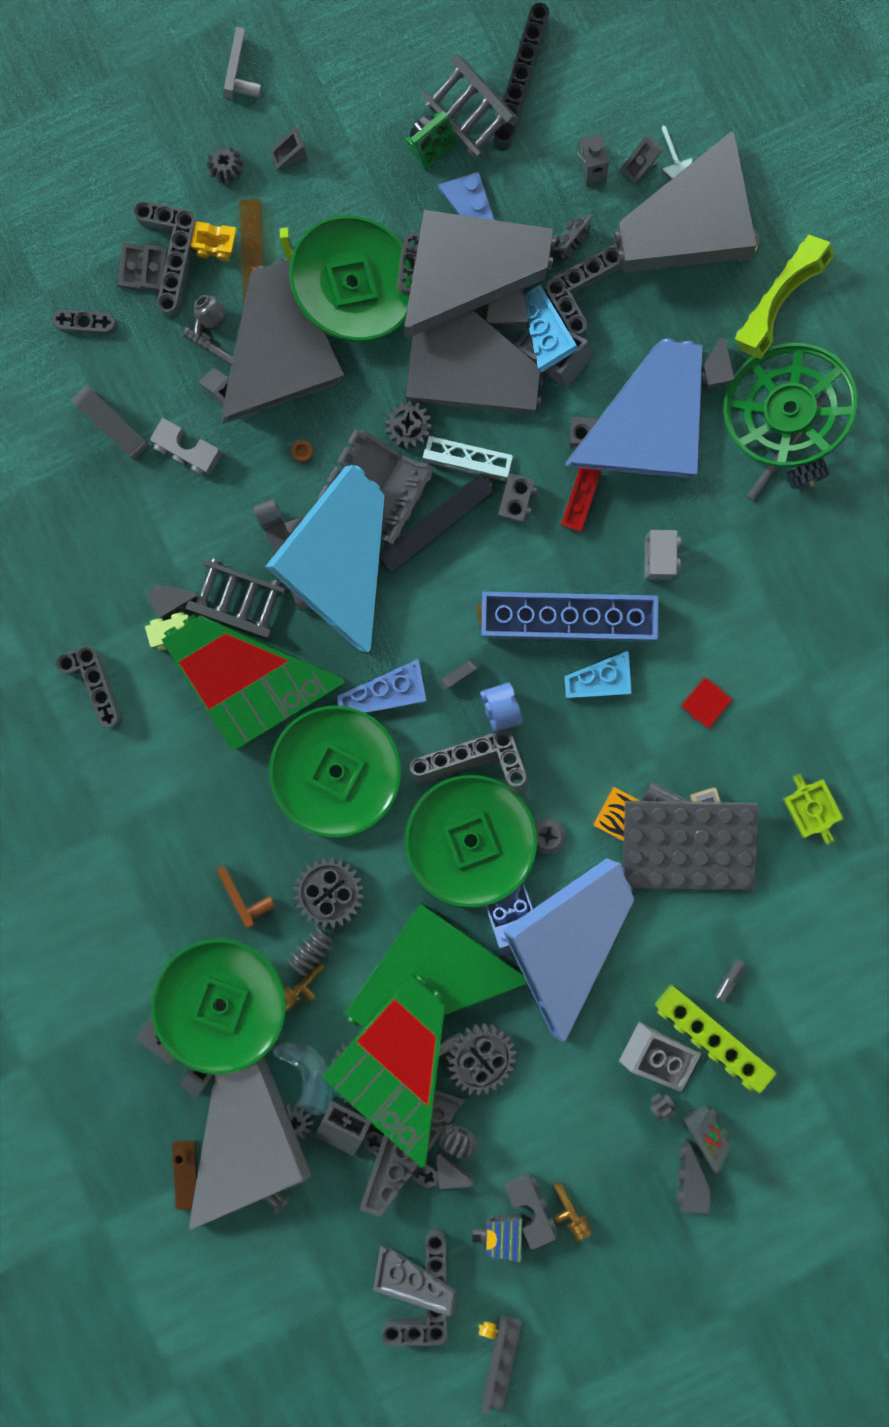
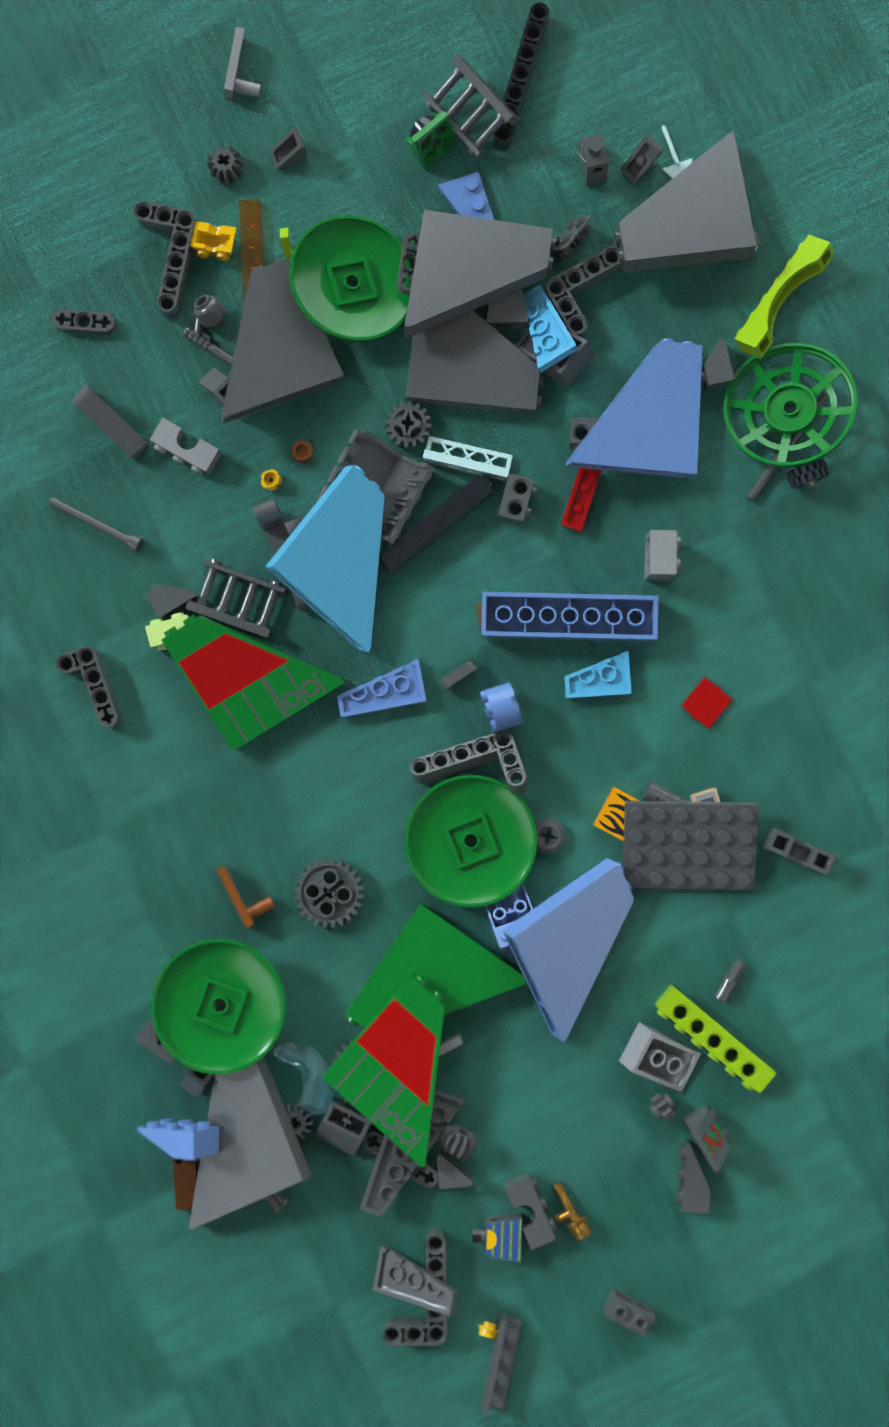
dark grey slope [118,243,166,291] -> none
green dish [269,706,401,837] -> none
pearl gold piece [284,963,325,1012] -> none
dark grey piece [287,926,333,976] -> none
dark grey gear [446,1023,516,1095] -> none
lime plate [783,773,843,844] -> none
none -> dark grey piece [49,497,144,554]
none -> medium blue slope [138,1118,219,1160]
none -> yellow plate [261,469,282,491]
none -> dark grey brick [603,1288,655,1337]
none -> dark grey arch [761,828,837,876]

